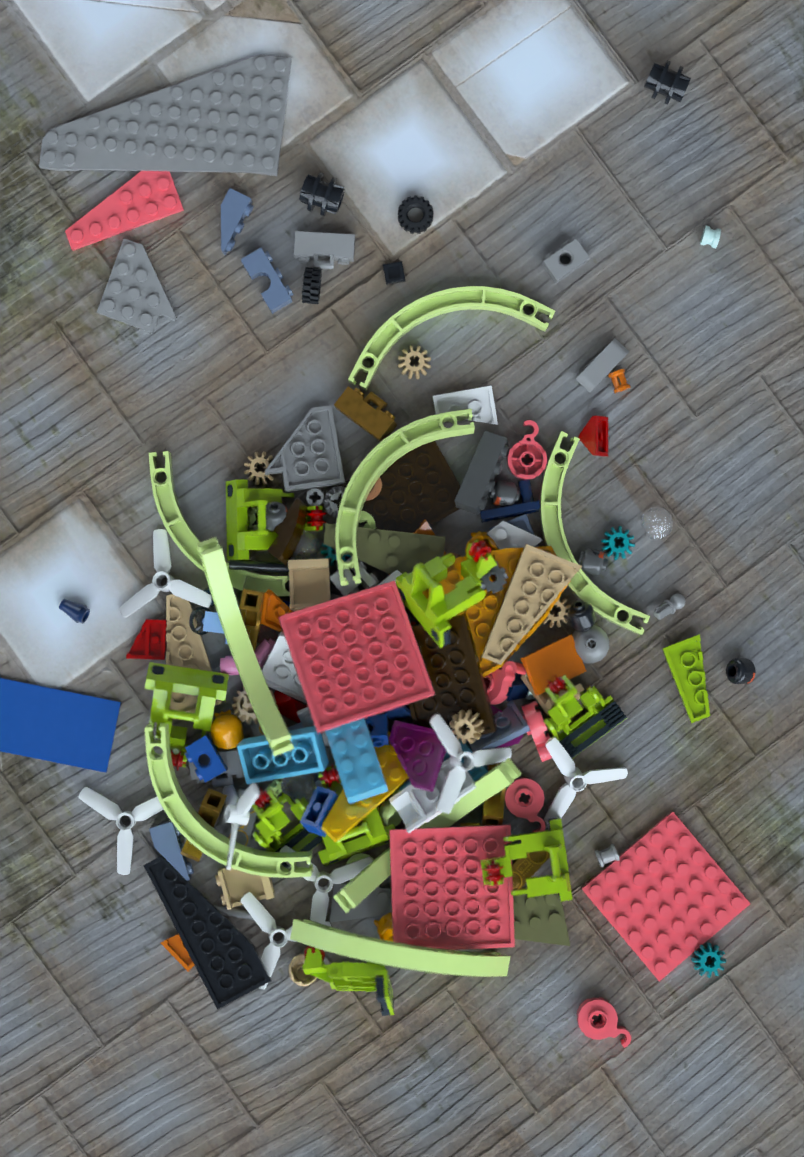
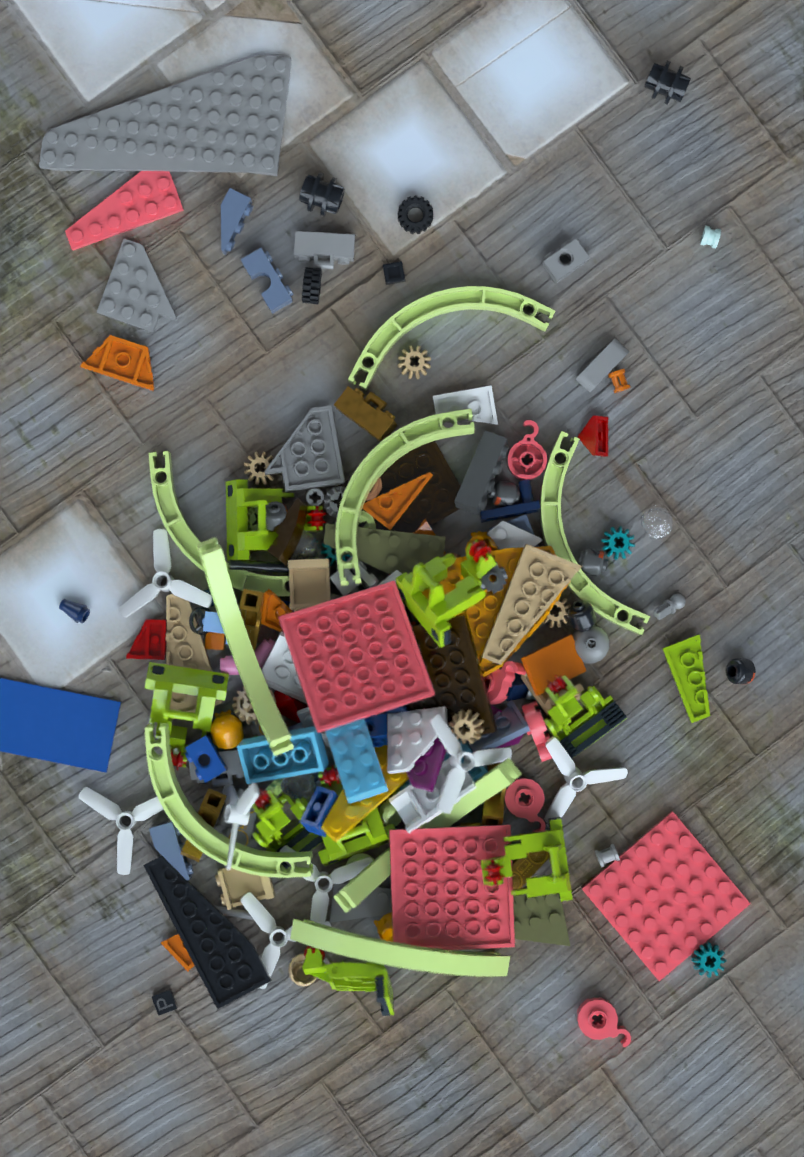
none -> orange wing [80,335,155,391]
none -> black tile [152,989,178,1016]
none -> orange slope [205,632,225,650]
none -> orange wing [362,472,433,530]
none -> white plate [388,706,448,774]

